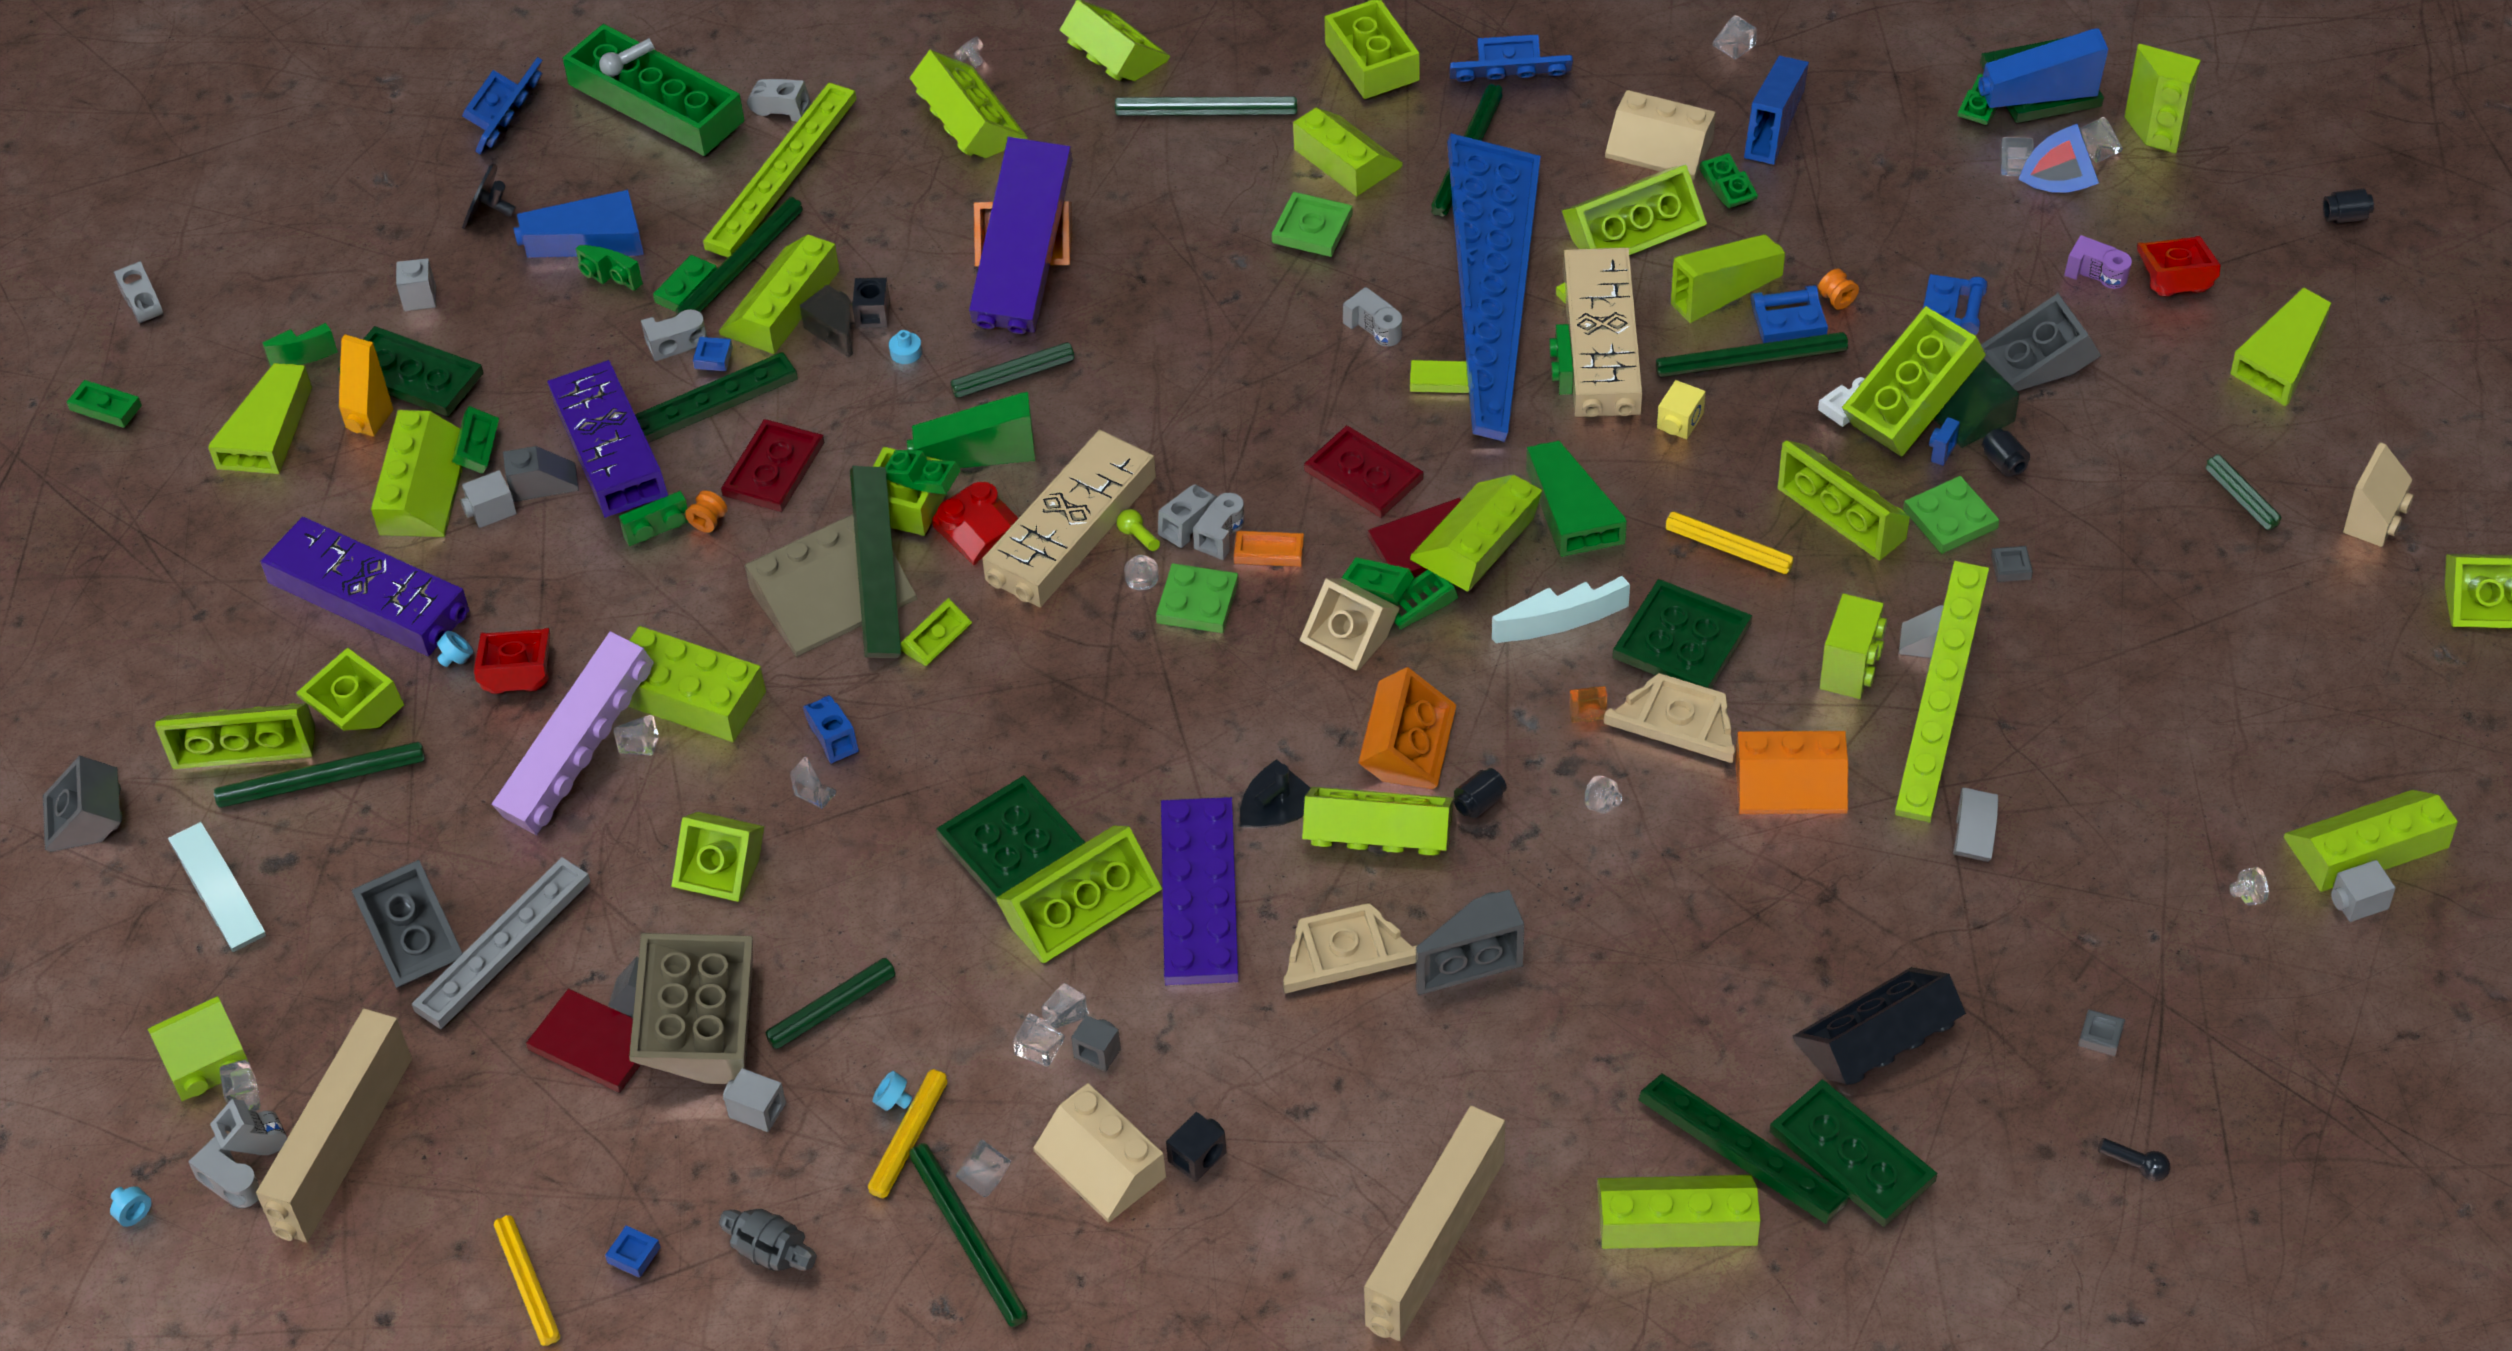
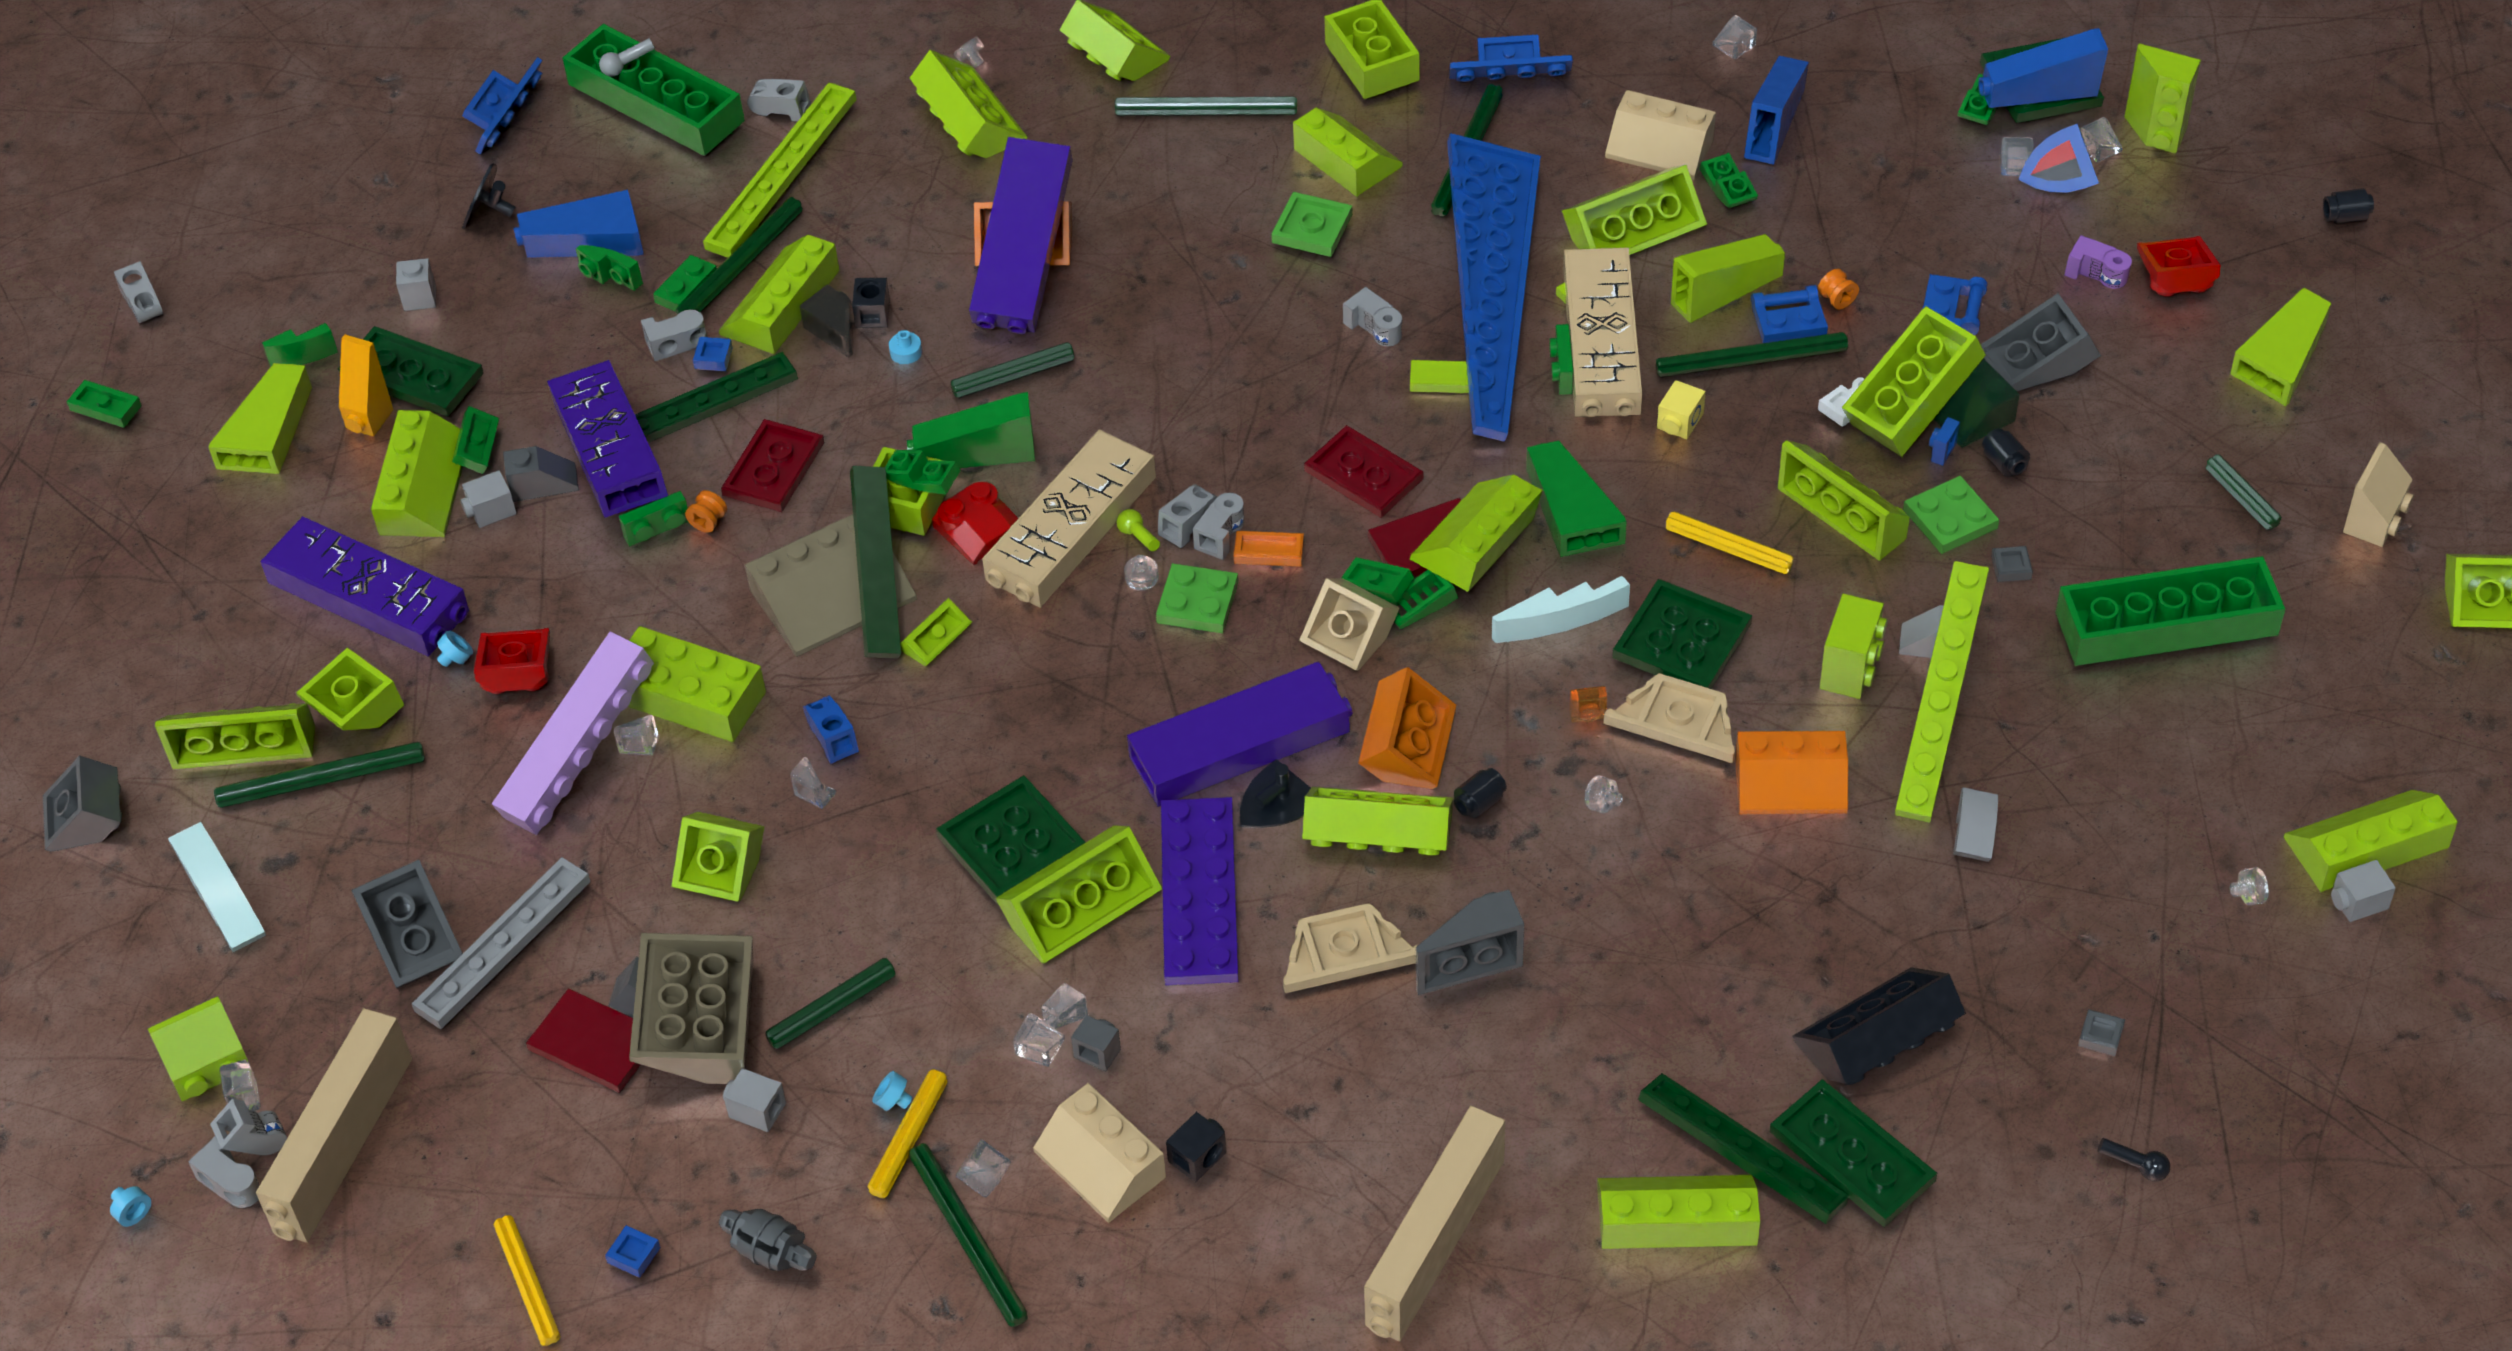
none -> dark purple brick [1127,661,1353,807]
none -> green brick [2055,556,2285,666]

